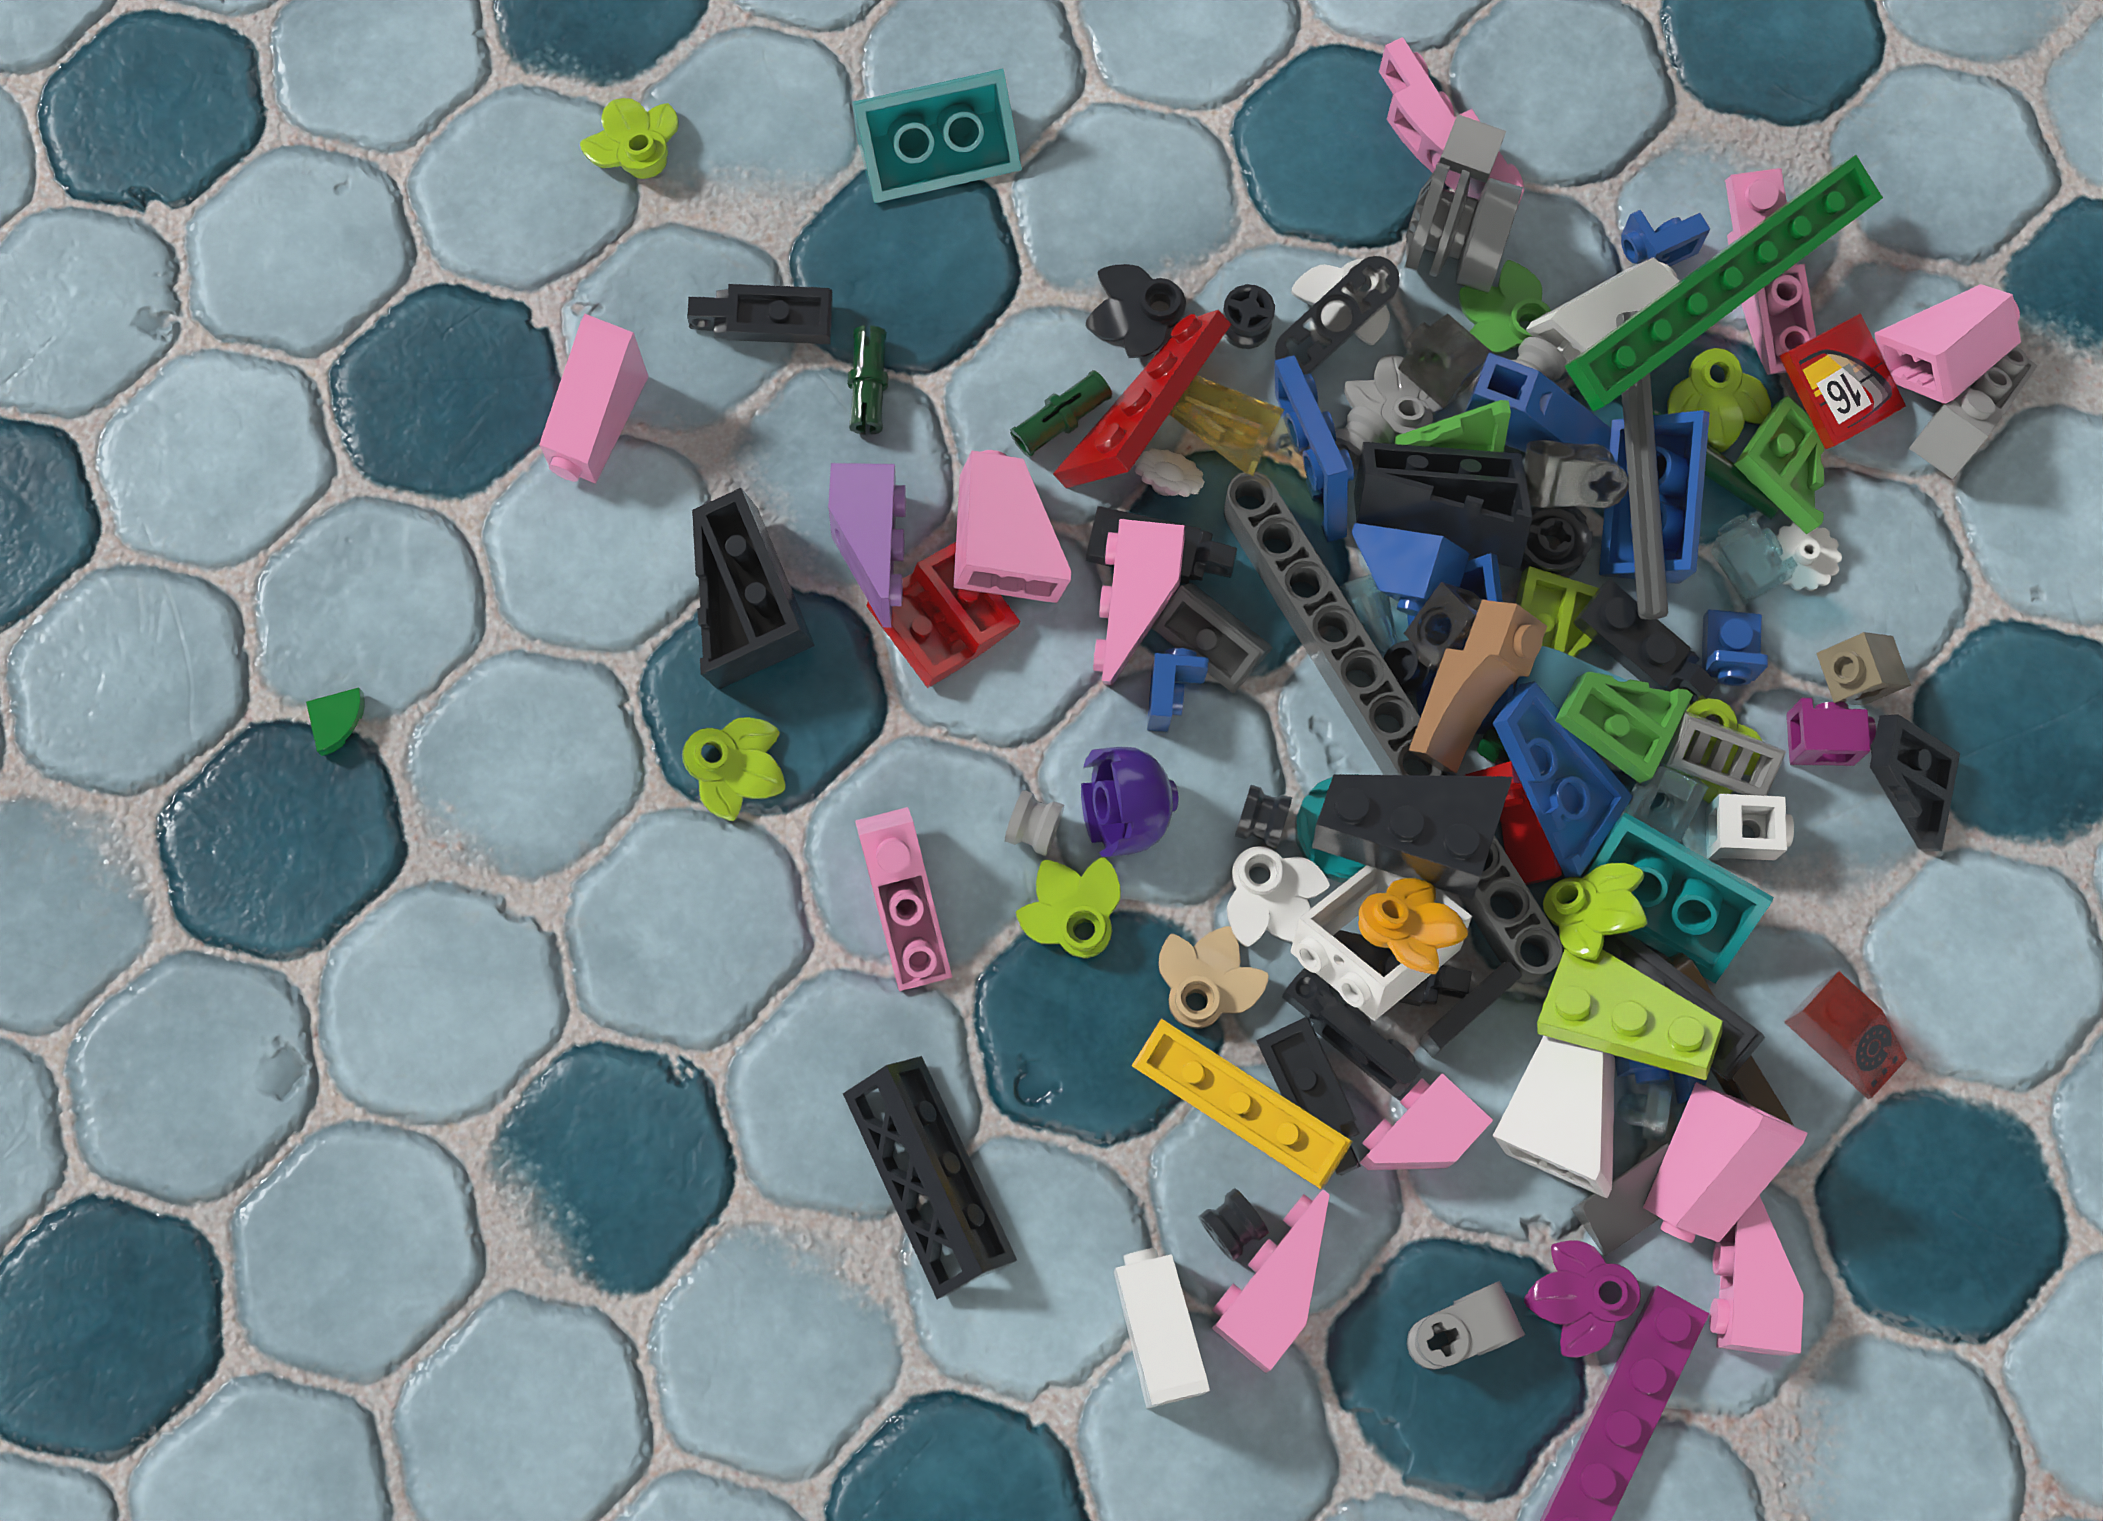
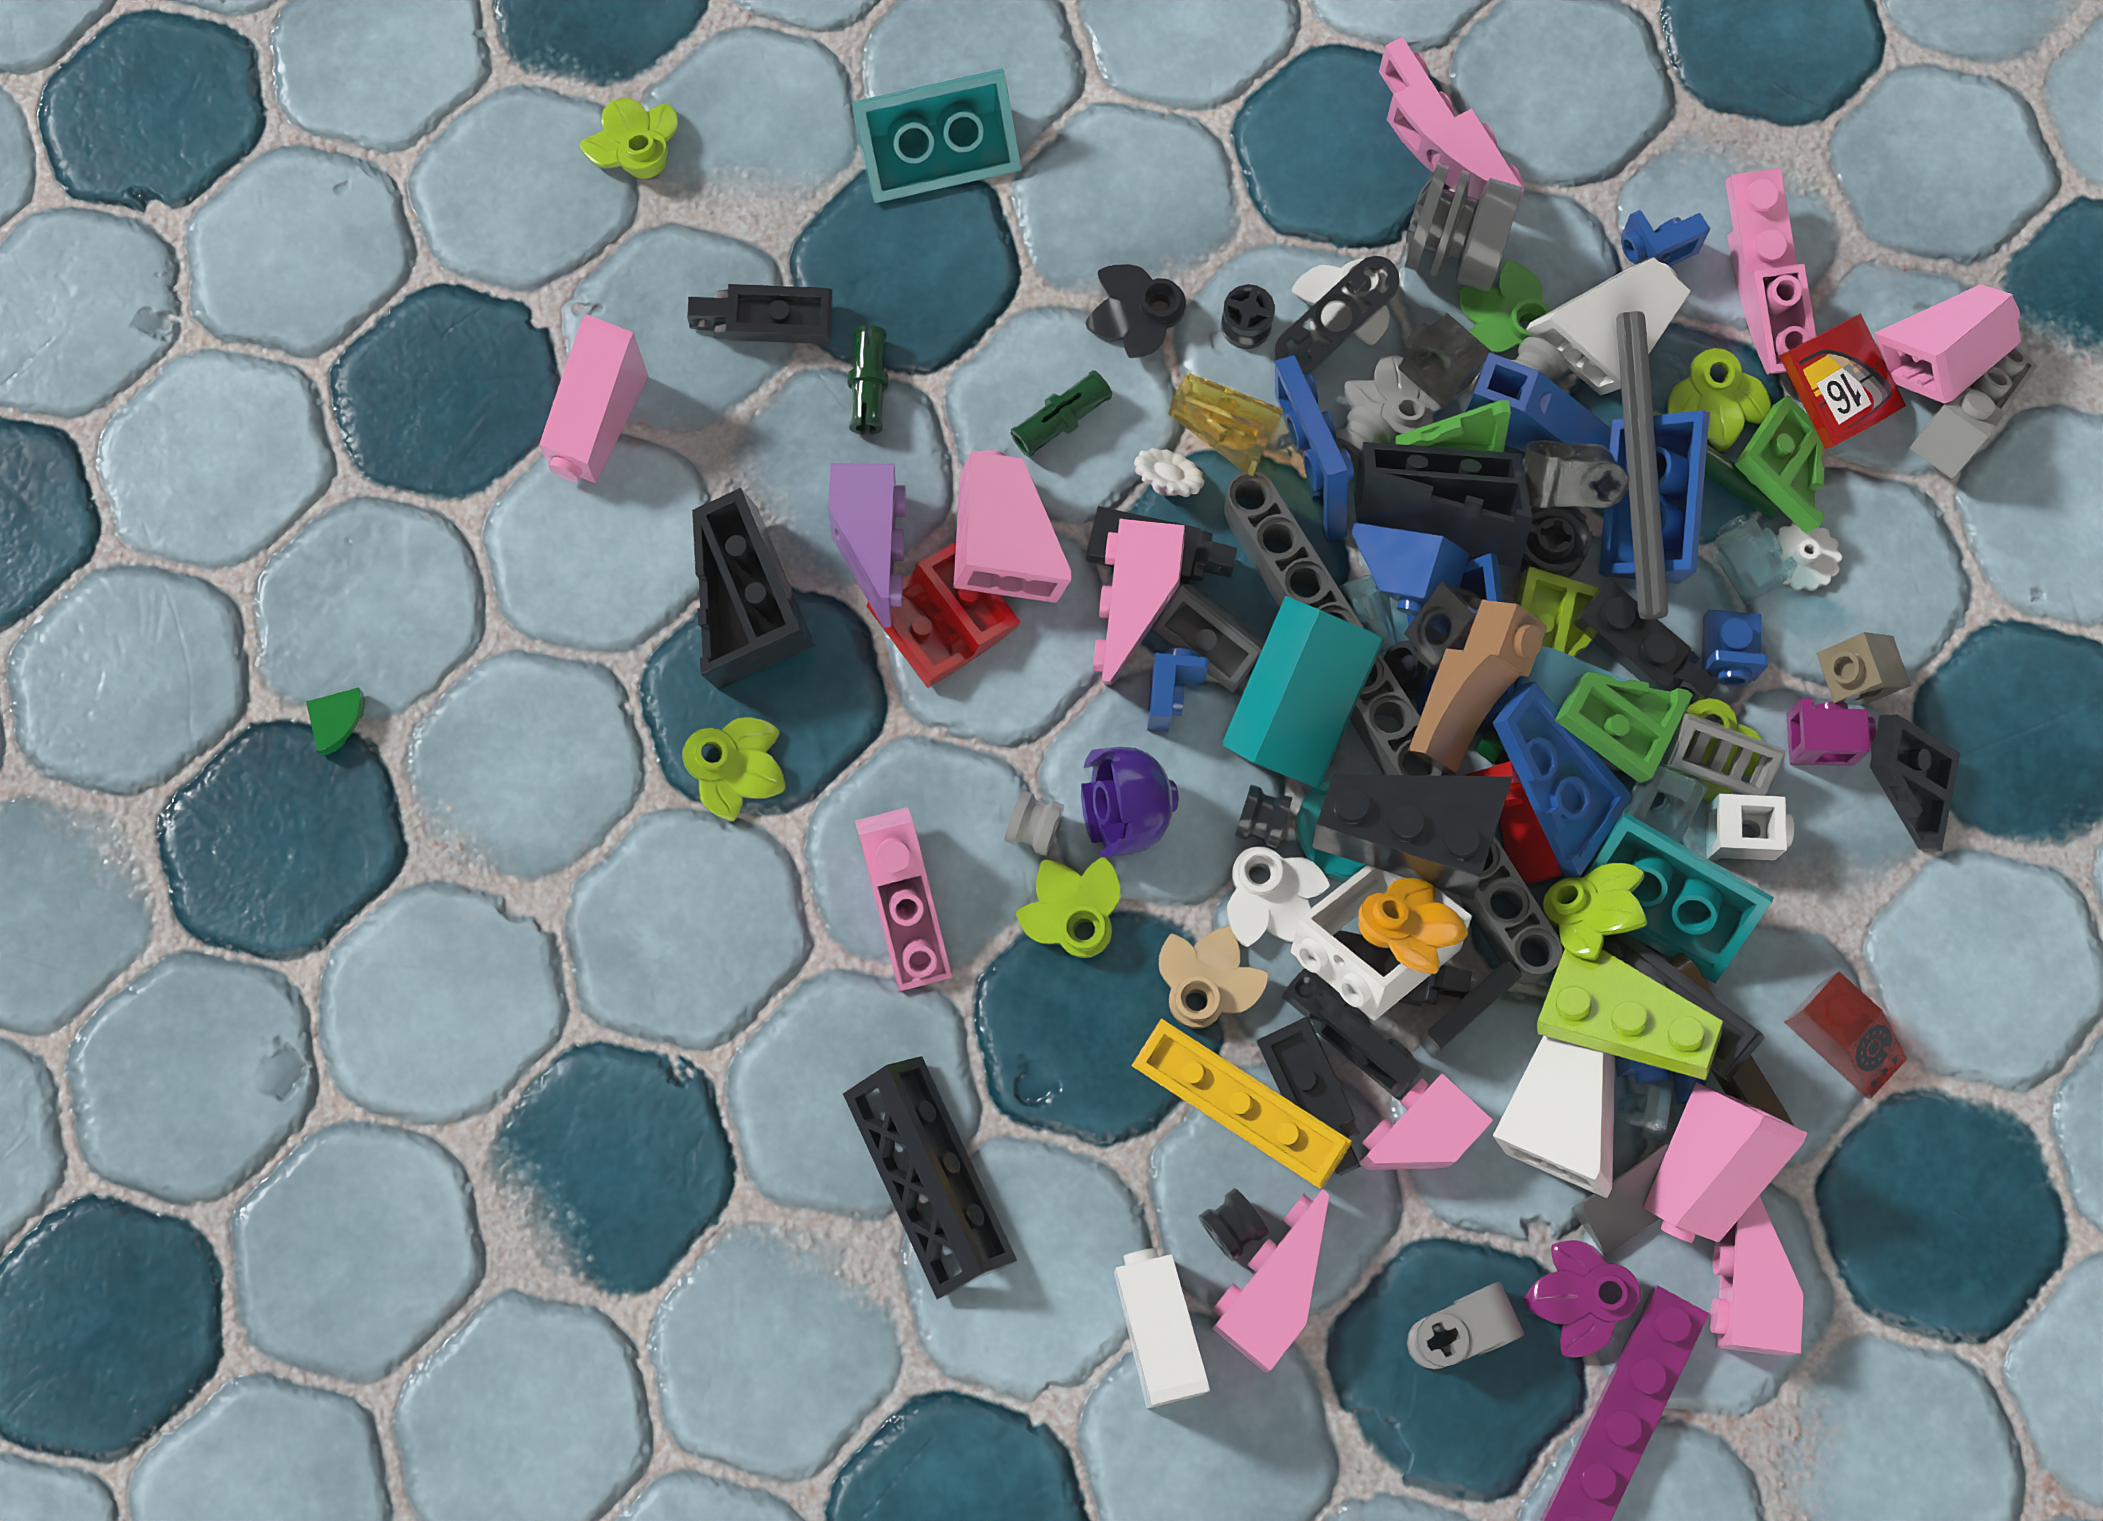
red wing [1053,309,1231,488] -> none
light grey tile [1439,114,1506,183] -> none
green plate [1564,155,1883,412] -> none
none -> teal slope [1221,596,1385,788]

